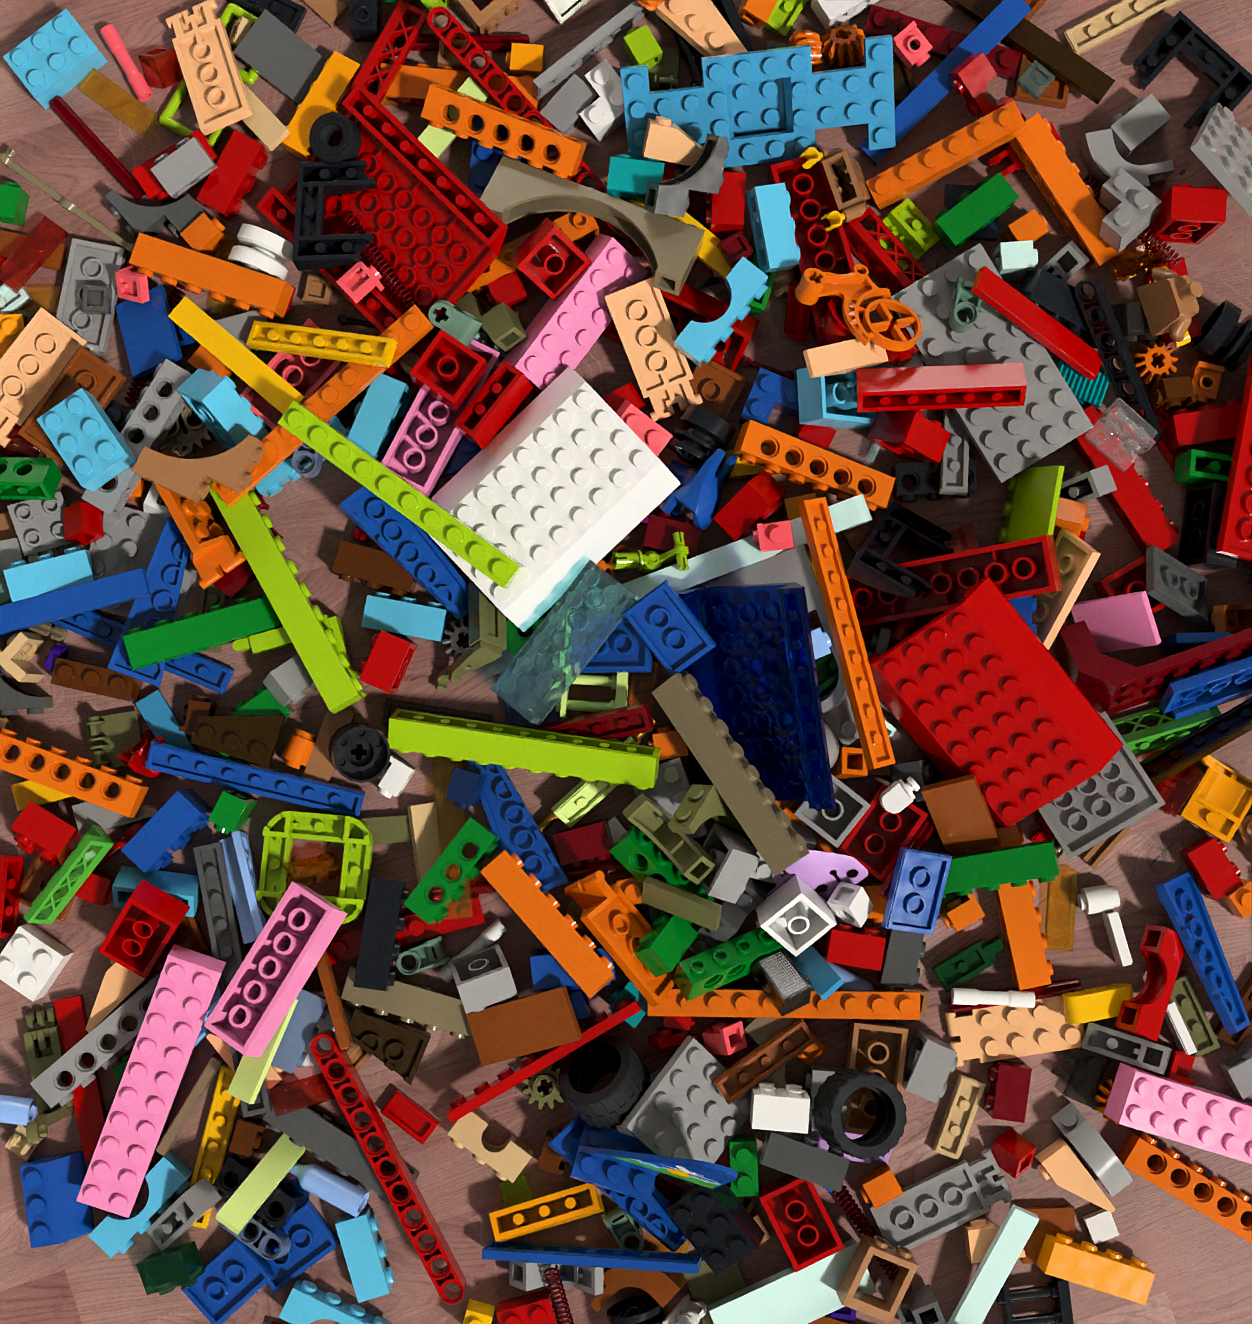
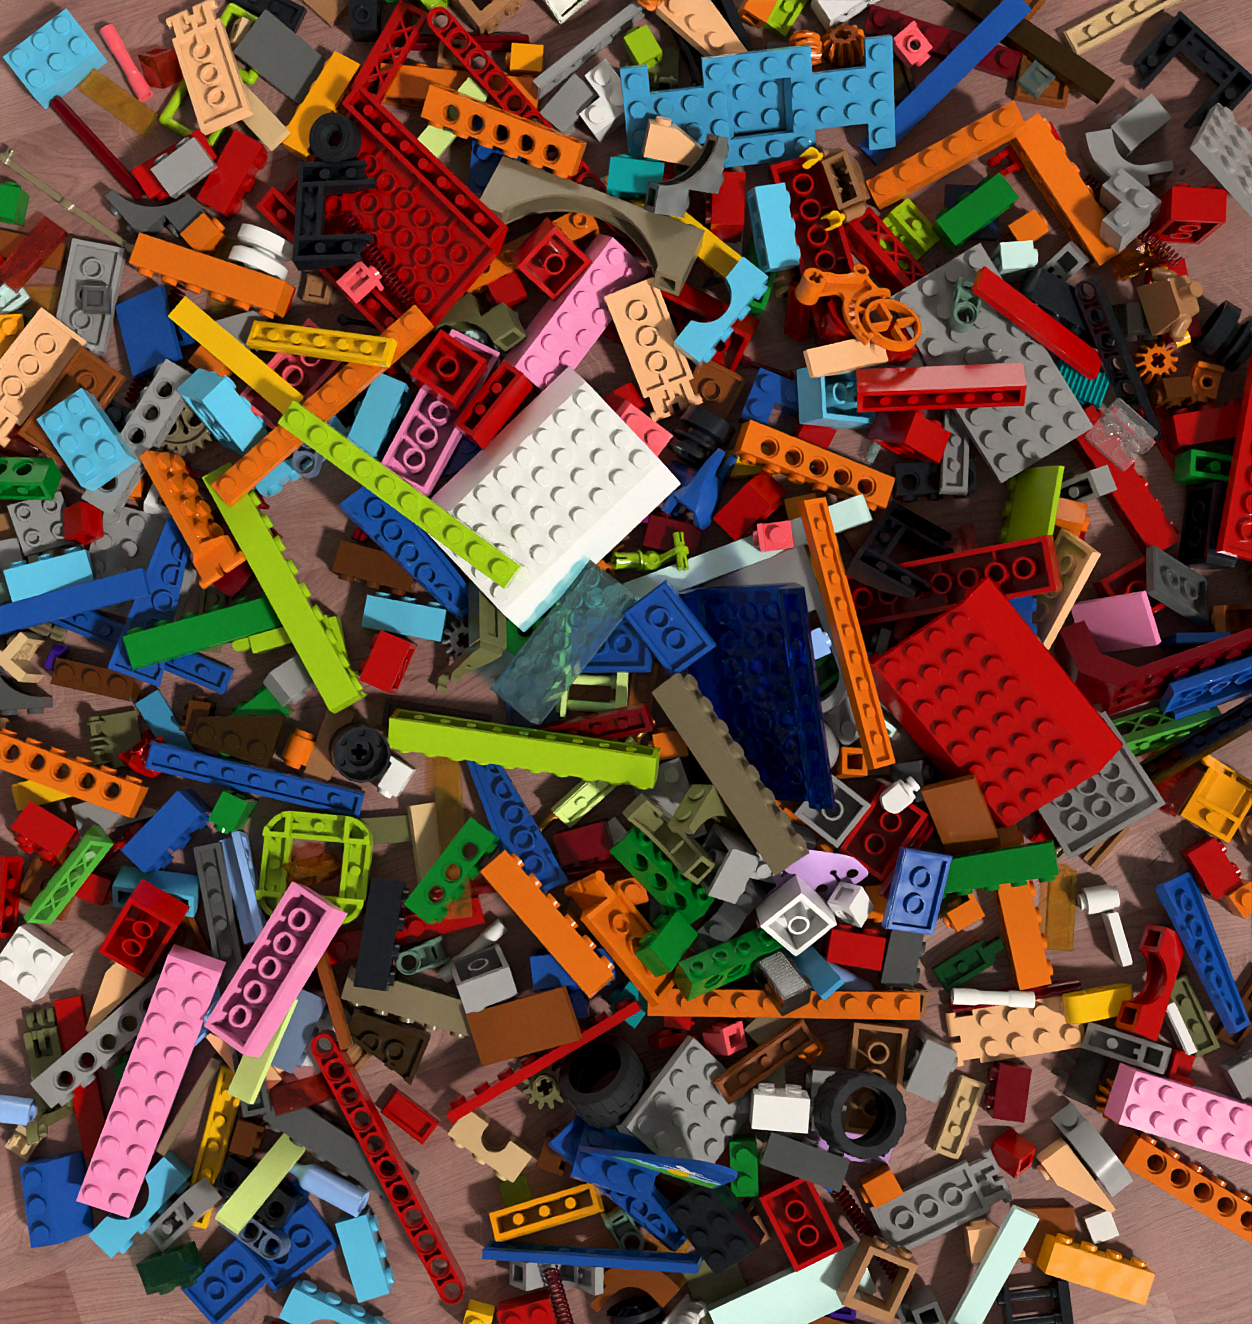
coral bracket [115,265,150,303] -> none
medium nougat arch [132,435,265,505] -> none
sand green piece [428,300,483,346] -> none
dark blue brick [446,767,486,810] -> none
olive tile [641,876,722,932] -> none
dark red tile [717,230,755,268] -> none
red arch [949,52,1026,121] -> none

